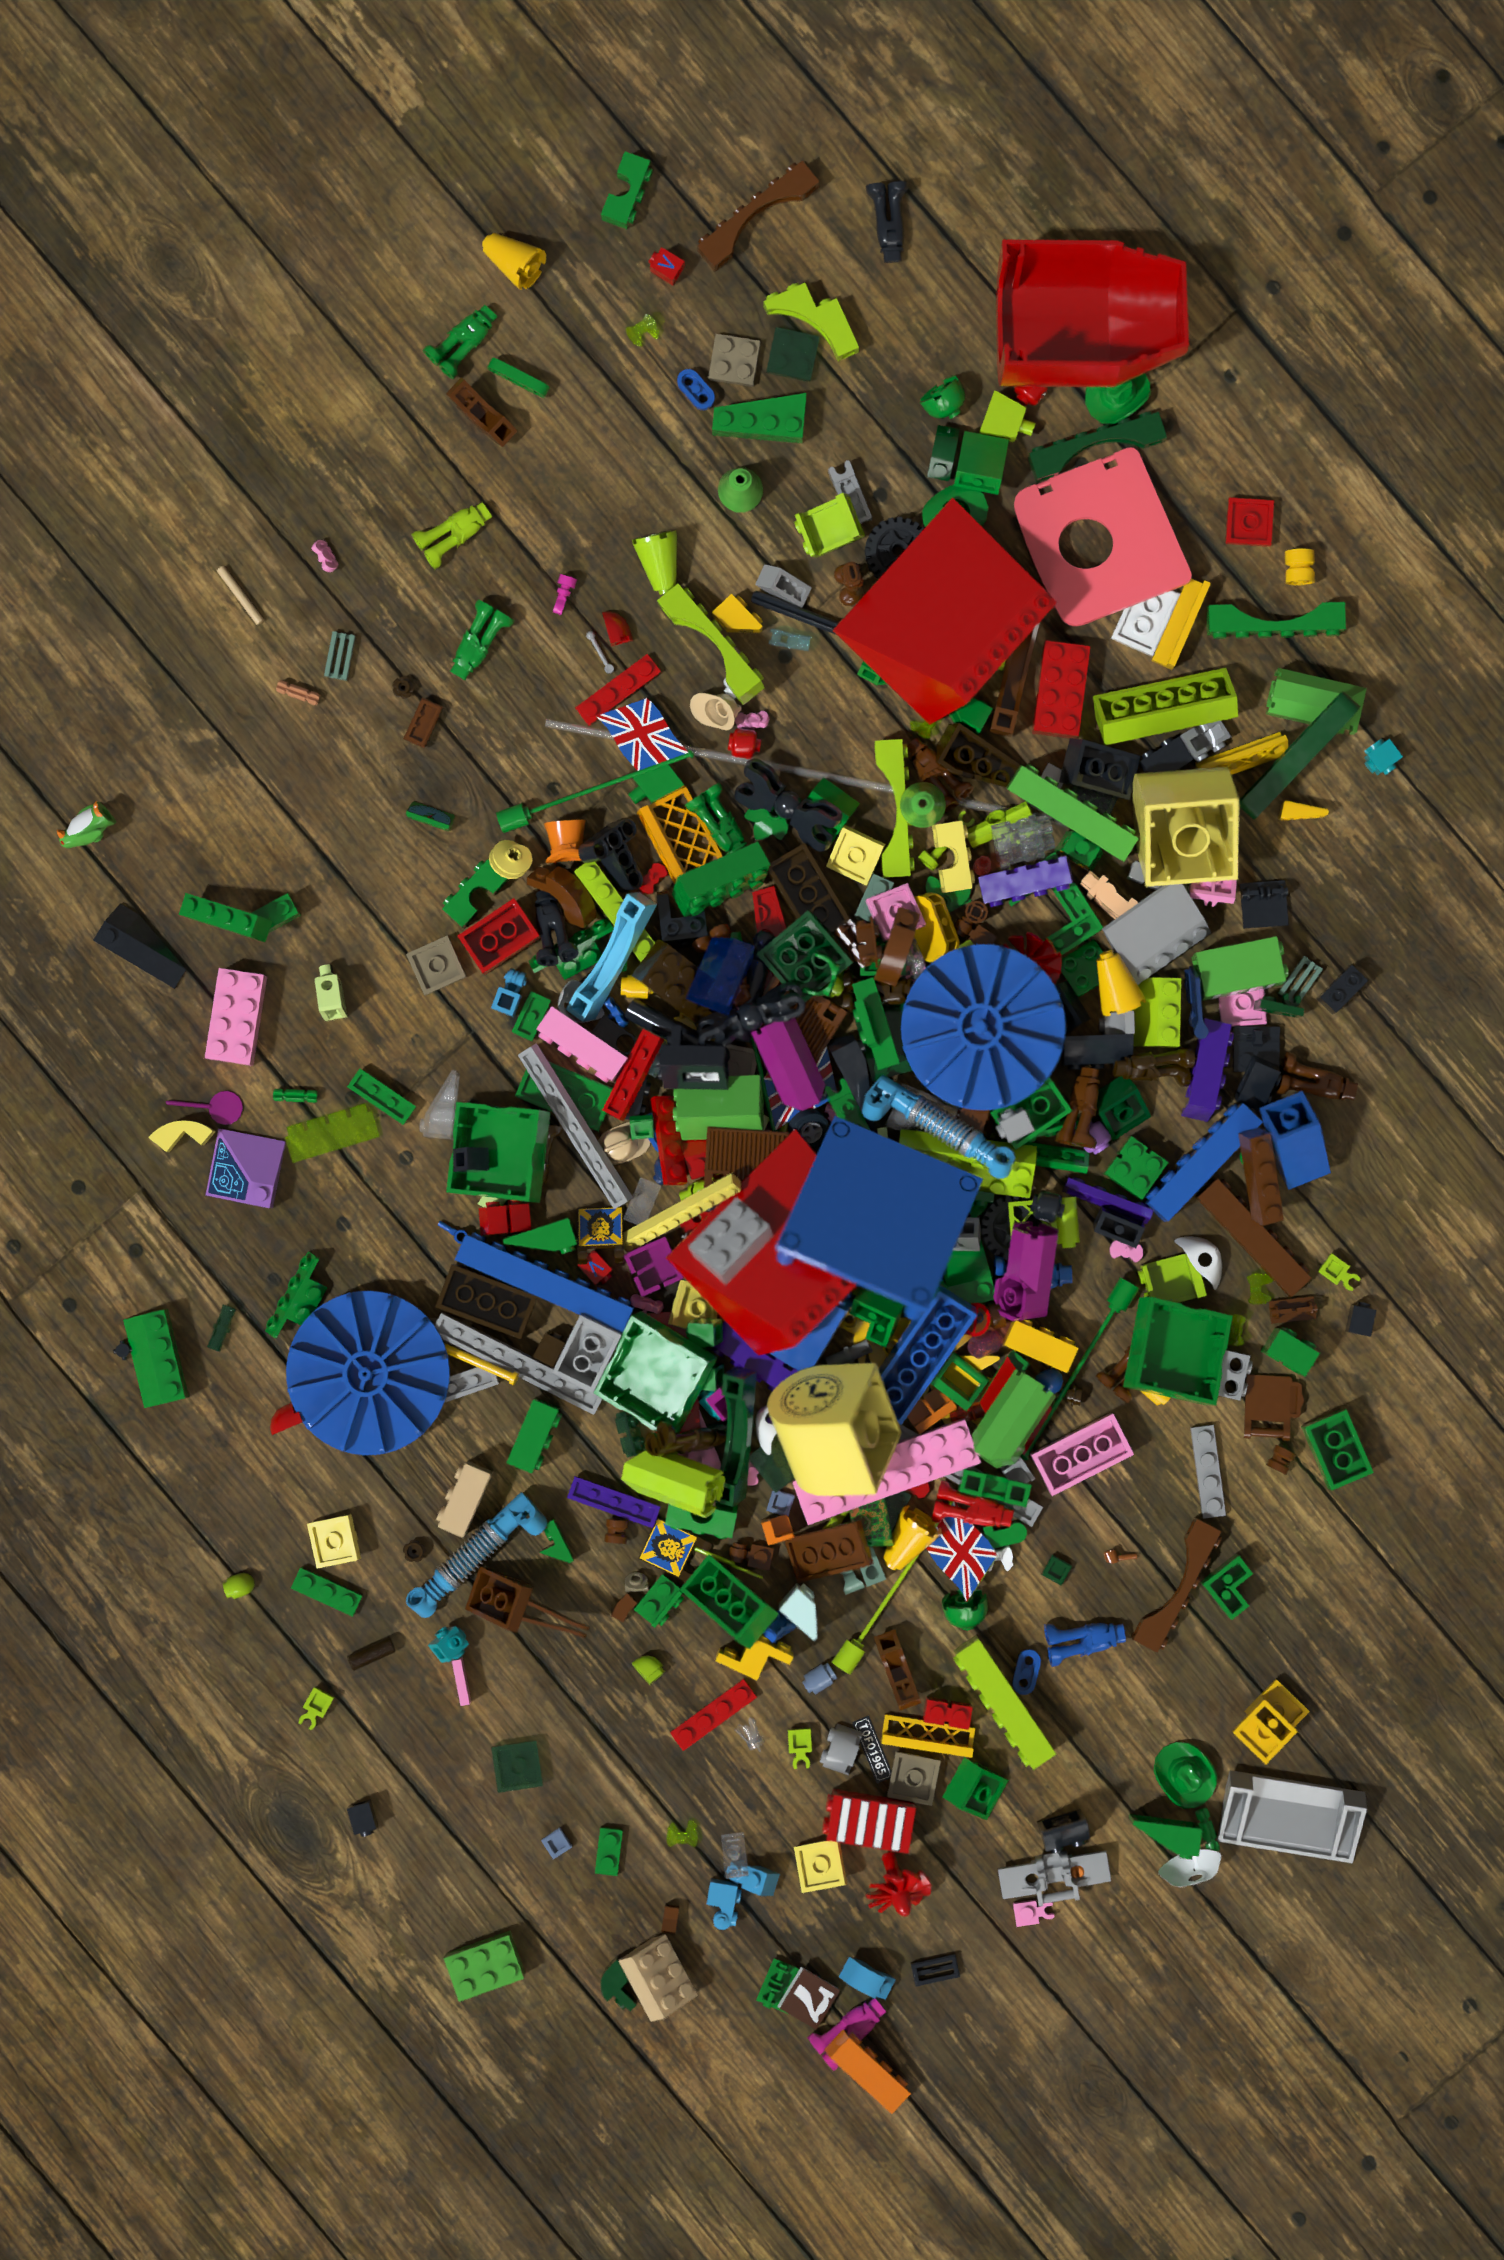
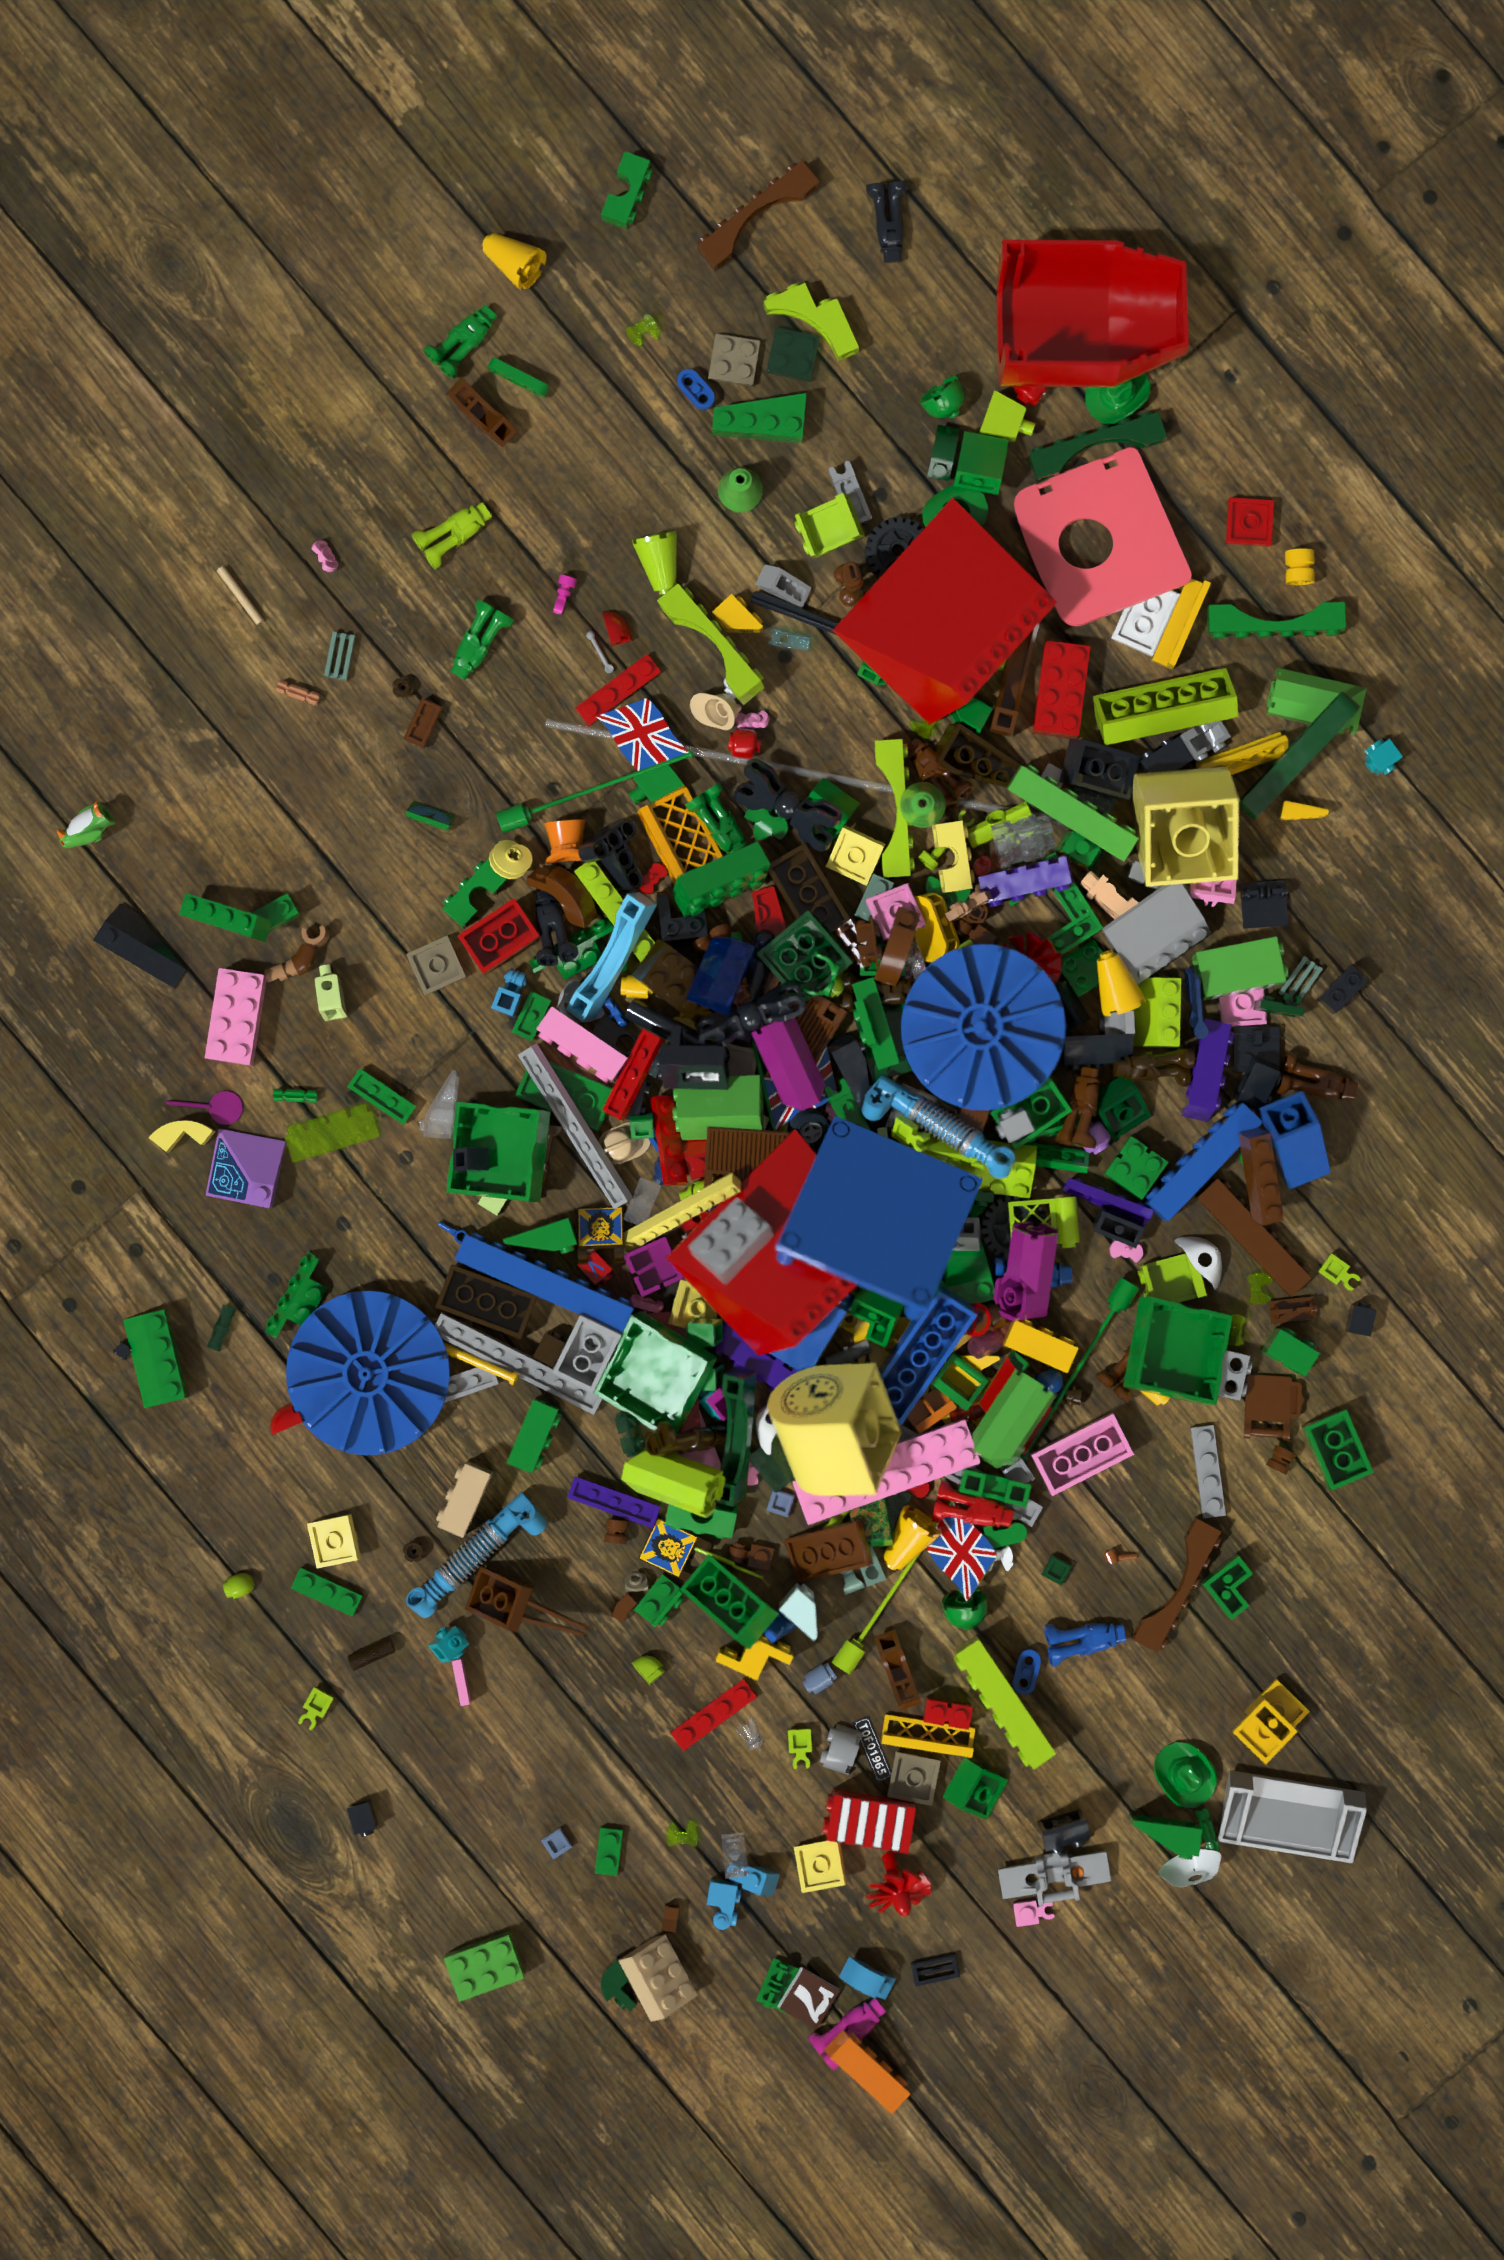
red piece [478,1200,531,1235] -> none
clear green plate [491,1740,543,1793] -> none
green slope [539,1518,574,1563] -> none
red brick [648,247,685,286] -> none
orange panel [761,1515,794,1545] -> none
black head [1030,1190,1065,1223] -> none
none -> medium nougat piece [264,924,330,983]
none -> lime plate [891,1115,930,1152]
none -> medium nougat plate [945,890,993,922]

